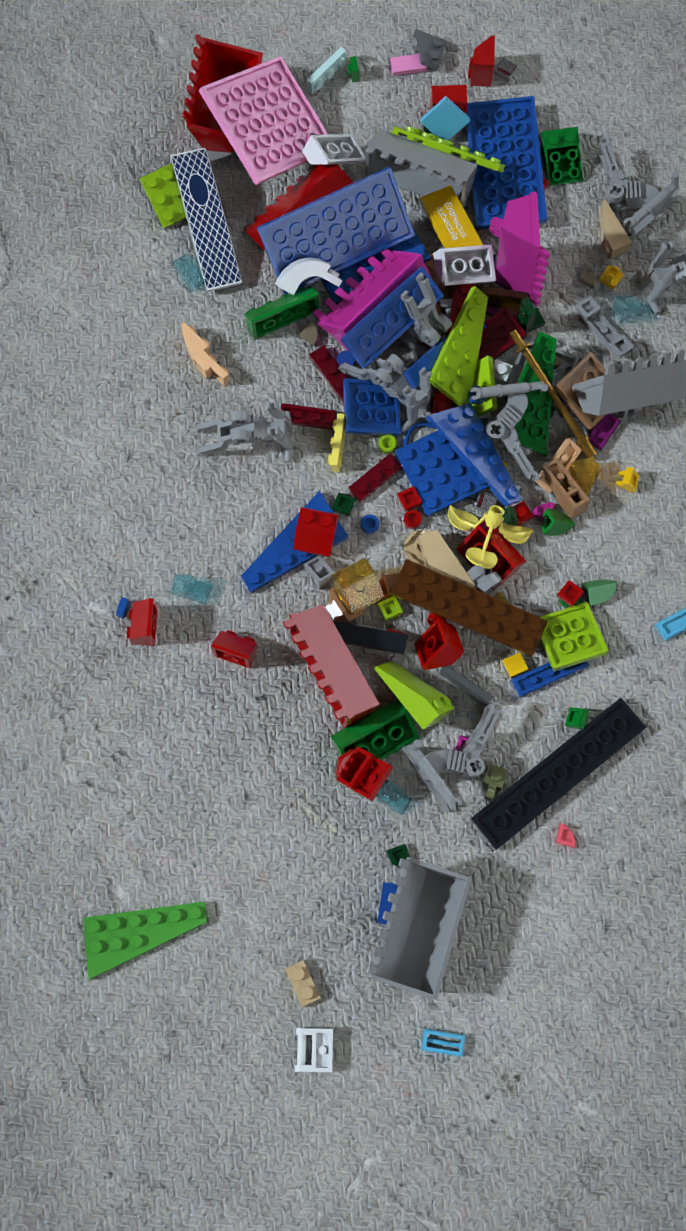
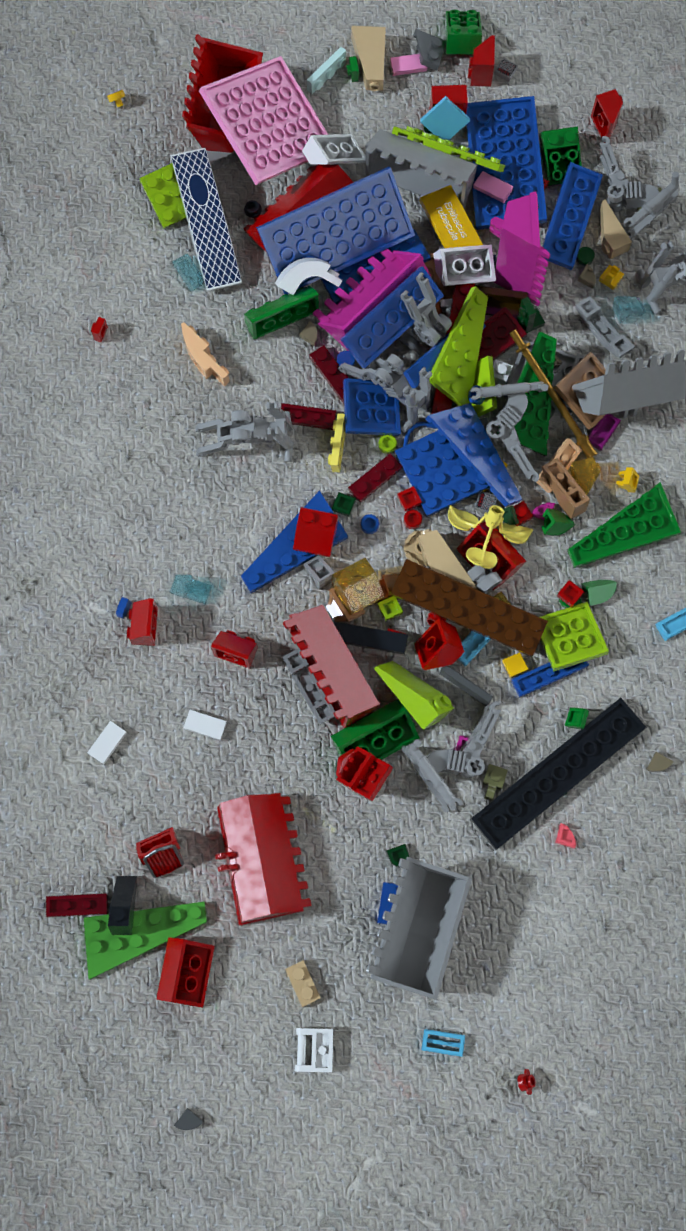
clear light blue slope [376,779,412,815] -> none
none -> dark red plate [46,893,108,918]
none -> white tile [87,721,127,765]
none -> red plate [91,317,108,342]
none -> yellow tile [107,90,125,108]
none -> black slope [108,876,137,935]
none -> red piece [136,827,184,878]
none -> red slope [156,937,215,1008]
none -> dark grey tile [174,1108,204,1130]
none -> white tile [183,710,227,741]
none -> red piece [215,793,312,926]
none -> black plate [244,200,262,218]
none -> light grey slope [282,648,335,725]
none -> tan slope [351,26,386,91]
none -> green slope [446,9,482,54]
none -> medium azure plate [457,631,491,667]
none -> bright pink tile [473,171,513,203]
none -> red plate [517,1069,536,1095]
none -> blue plate [542,162,603,270]
none -> green wing [568,482,681,568]
none -> dark green tile [576,247,595,266]
none -> red slope [591,89,623,143]
none -> dark tan tile [646,752,674,772]

